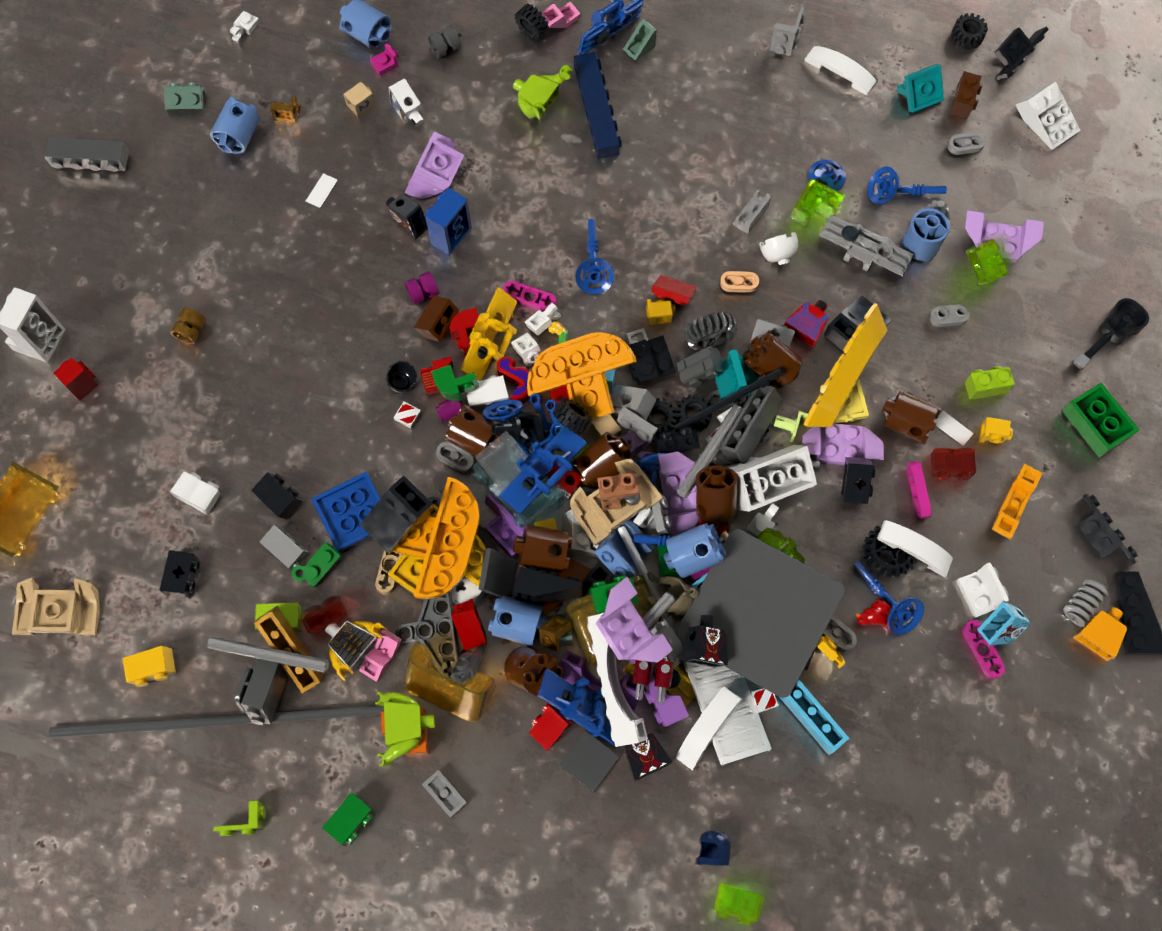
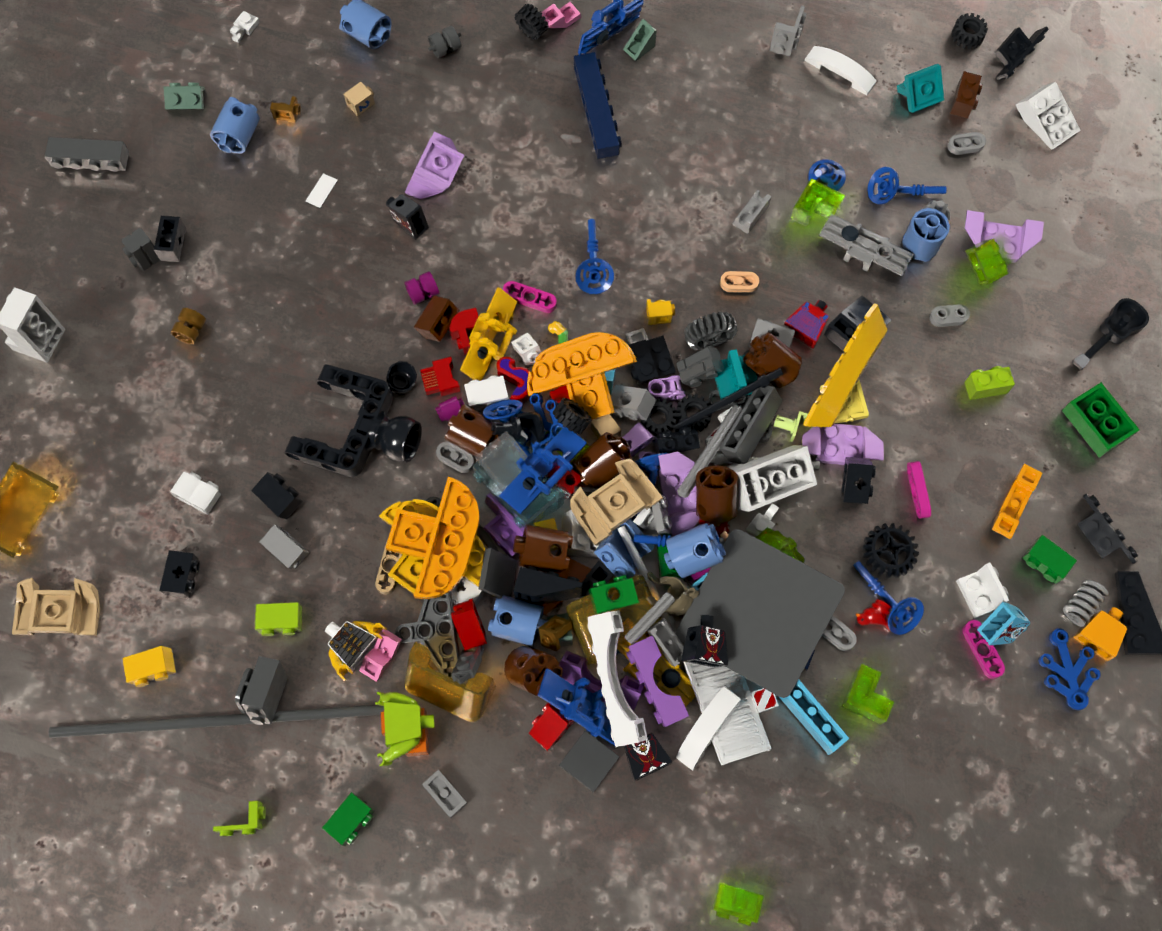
red brick [53,357,98,401] -> none
light grey axle [207,636,329,673] -> none
pearl gold brick [254,606,325,694] -> none
green hinge [292,542,343,587] -> none
clear red brick [301,595,347,633] -> none
blue plate [311,471,380,552] -> none
black slope [360,475,435,554] -> none
dark pink bracket [370,43,399,76] -> none
white torso [389,78,424,127] -> none
white tile [393,402,421,429] -> none
blue brick [425,187,472,256] -> none
green brick [431,365,479,401] -> none
lime torso [513,64,573,120] -> none
white plate [525,303,561,335] -> none
lavender piece [596,577,673,663] -> none
nougat hips [597,472,641,511] -> none
light grey plate [617,407,658,443] -> none
dark red piece [633,656,674,703] -> none
red tile [651,275,697,305] -> none
dark blue helmet [695,830,731,866] -> none
white cylinder [759,232,799,265] -> none
yellow plate [816,634,846,669] -> none
white slope [877,520,953,577] -> none
reddish brown cylinder [881,390,942,445] -> none
clear red brick [931,448,976,480] -> none
white sticker [935,411,974,446] -> none
yellow brick [979,417,1013,444] -> none
none -> dark grey brick [122,228,160,271]
none -> black brick [154,216,186,262]
none -> black piece [284,364,422,477]
none -> lavender piece [647,375,686,401]
none -> clear neon green brick [841,664,894,725]
none -> green brick [1022,535,1077,584]
none -> blue plant [1038,628,1101,710]

